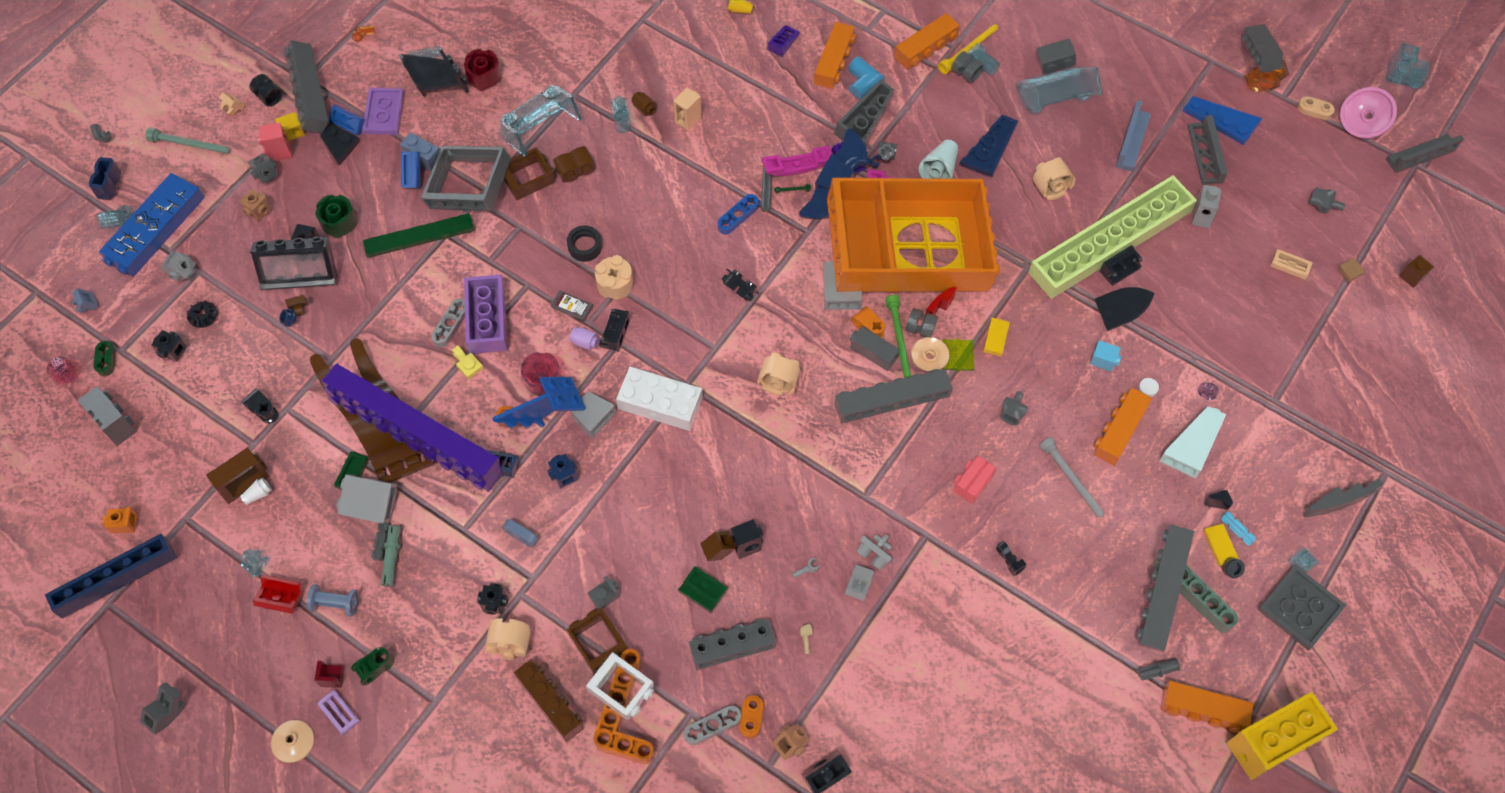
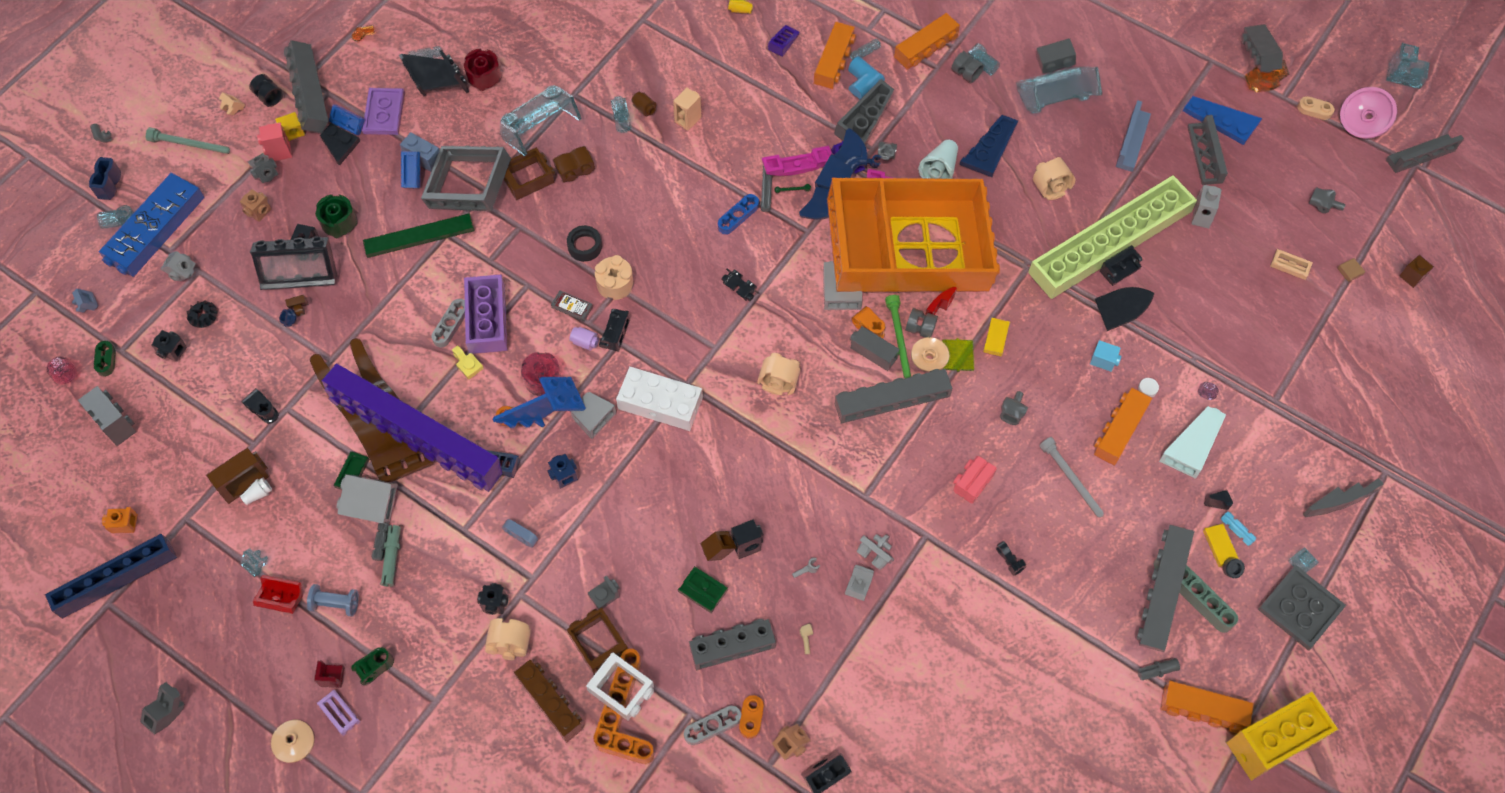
yellow piece [938,24,998,75] -> none
none -> clear light blue axle [850,39,881,60]

